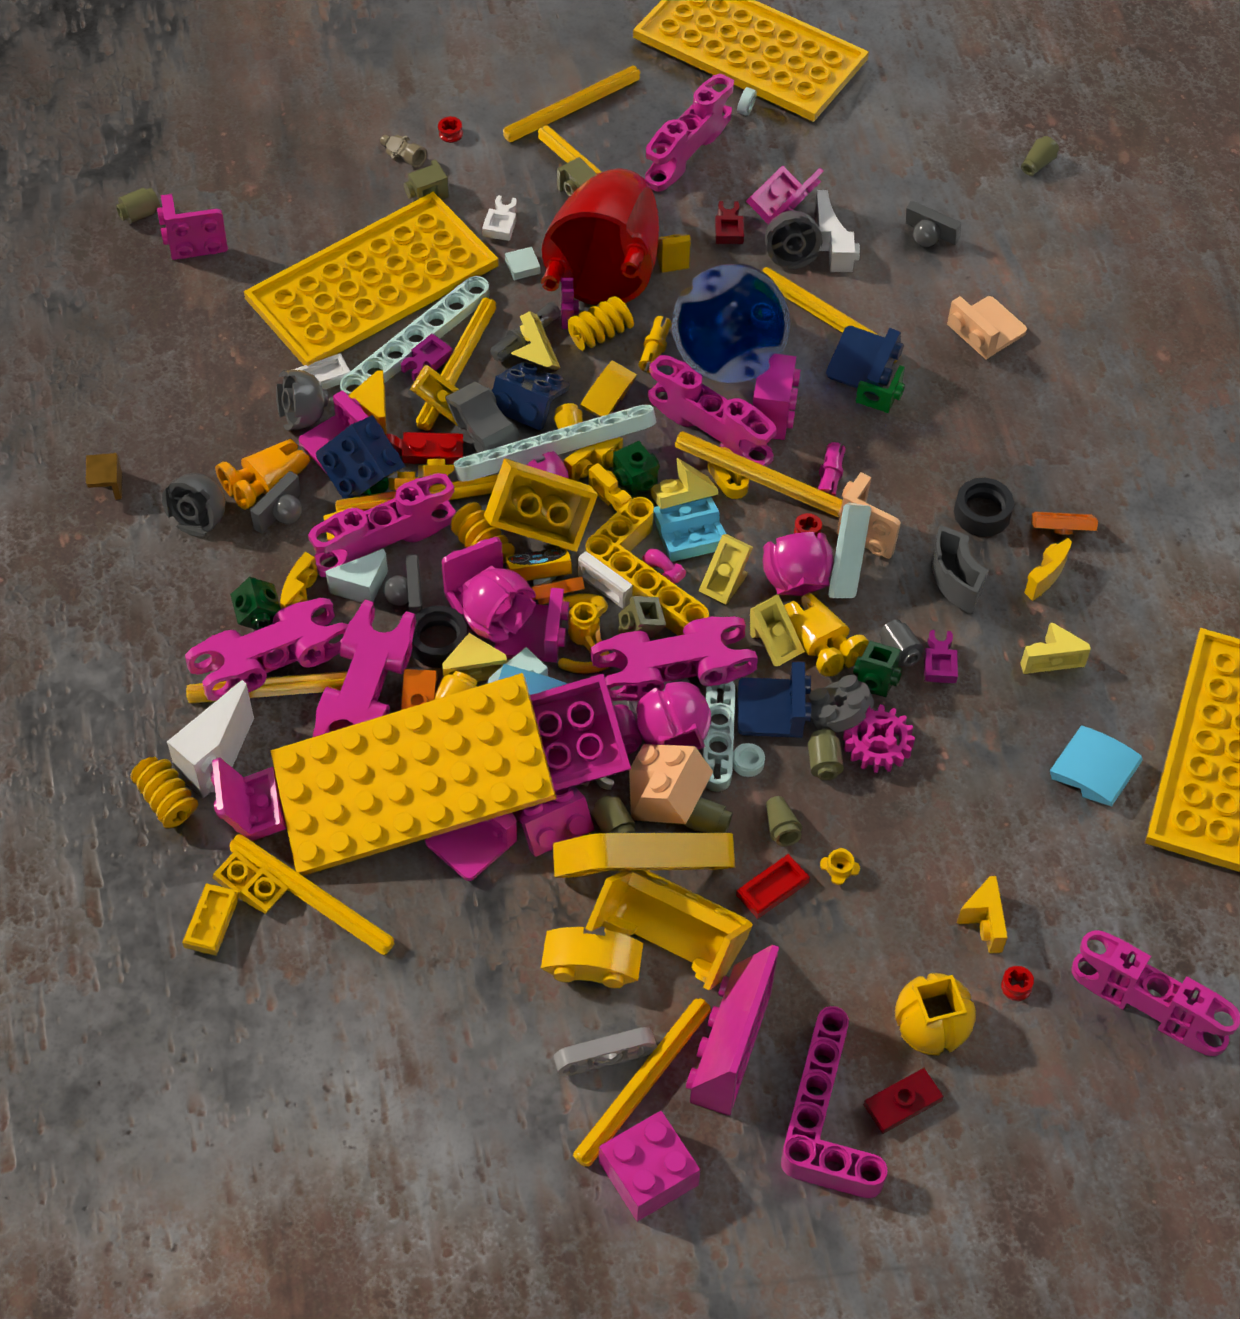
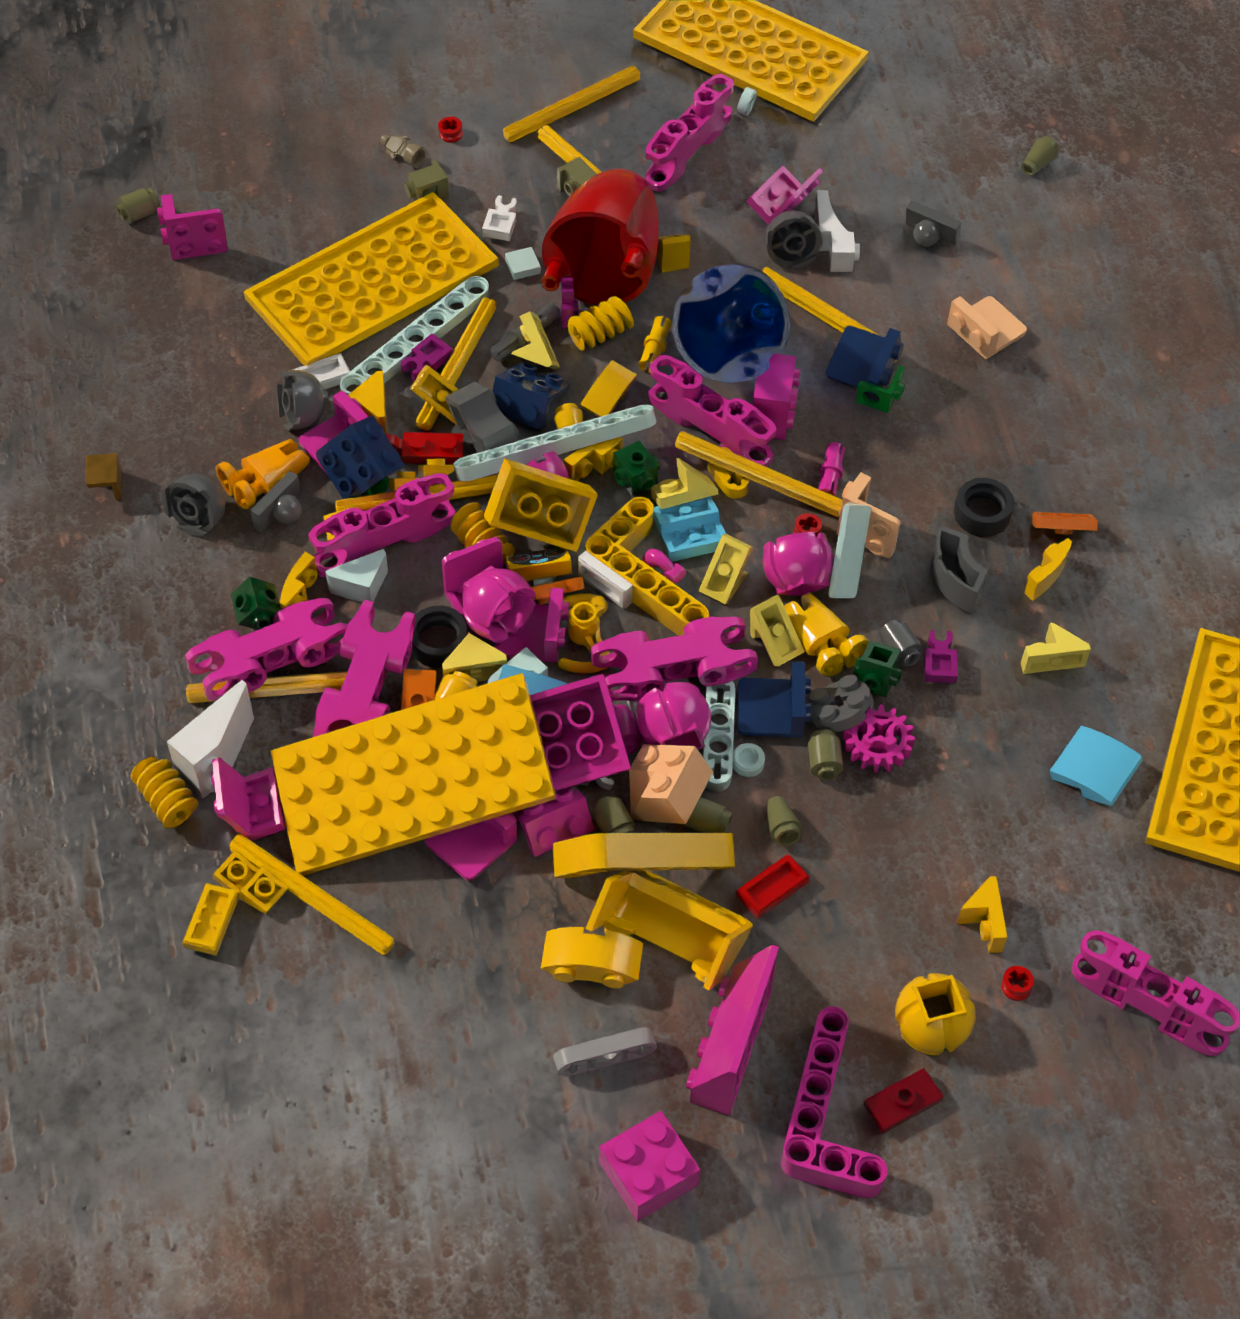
dark grey tile [383,555,422,615] -> none
yellow axle [573,998,711,1167] -> none
yellow plate [589,463,632,512] -> none
olive brick [618,596,666,639] -> none
dark red plate [715,201,744,244] -> none
yellow plate [820,848,860,885] -> none

